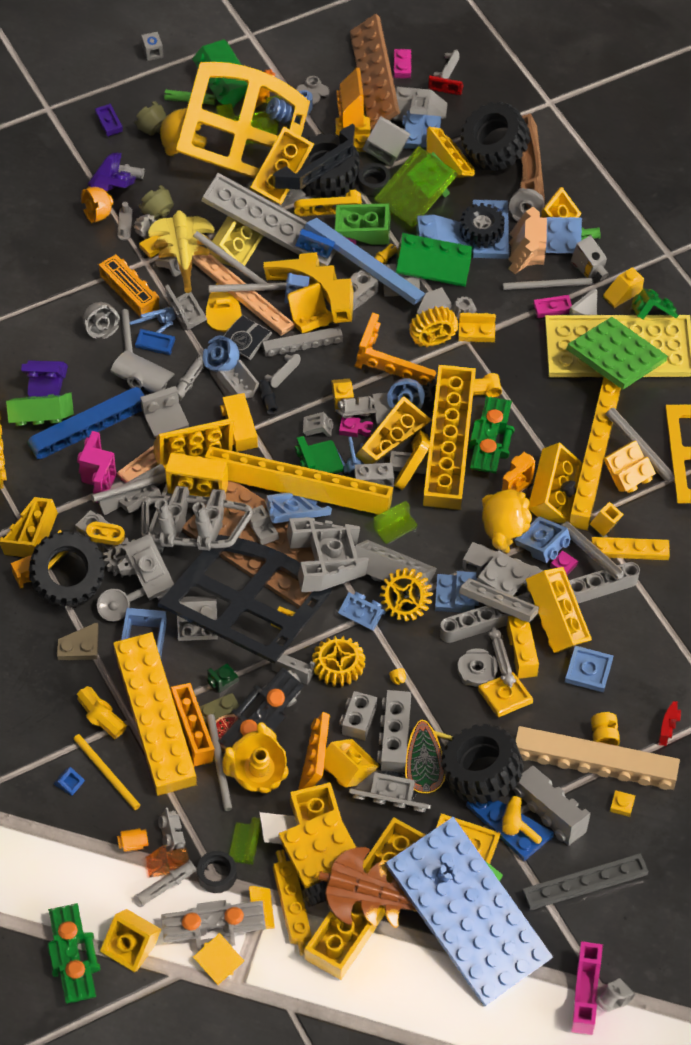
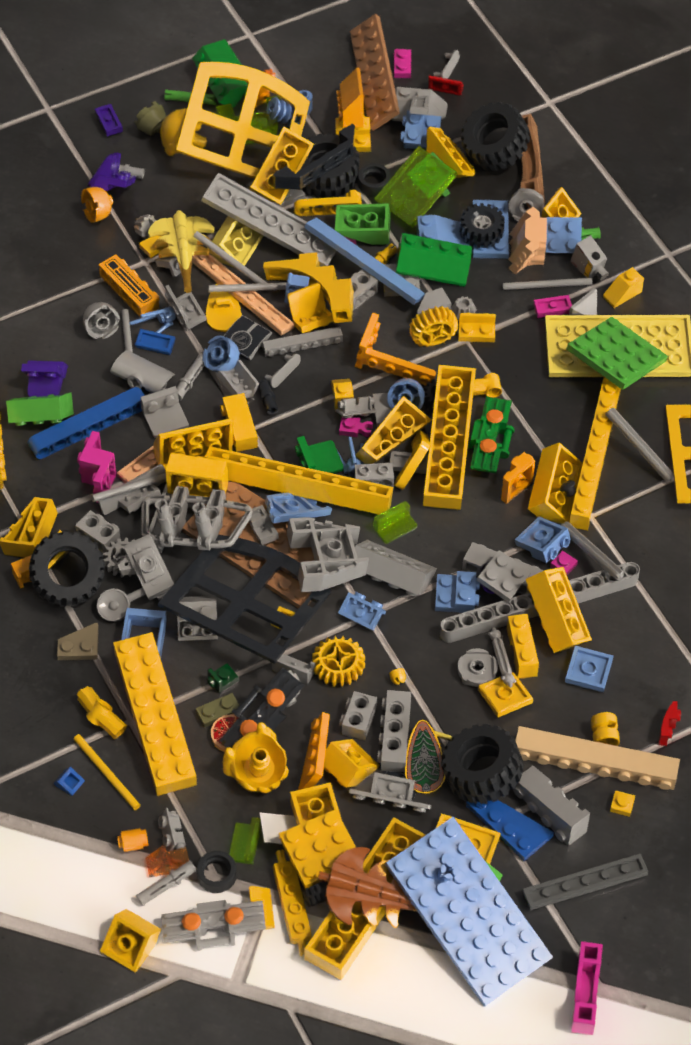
green piece [47,903,101,1004] -> none
yellow plate [86,522,125,545] -> none
light grey piece [118,202,133,241] -> none
olive cone [138,185,174,220] -> none
light grey brick [141,32,163,61] -> none
light orange brick [171,683,215,767] -> none
yellow piece [193,933,245,985] -> none
light grey piece [207,714,232,811] -> none
blue bracket [295,229,335,259] -> none
light grey plate [296,76,329,105] -> none
light grey bracket [303,412,333,437] -> none
light grey slope [363,116,410,167] -> none
yellow gear [380,568,433,621] -> none
light grey plate [459,578,539,623] -> none
yellow piece [482,489,532,554] -> none
yellow piece [502,796,542,844] -> none
yellow brick [590,502,624,537] -> none
yellow plate [591,537,670,560] -> none
light grey piece [596,978,635,1012] -> none
yellow plate [603,440,656,493] -> none
green bracket [631,288,679,320] -> none

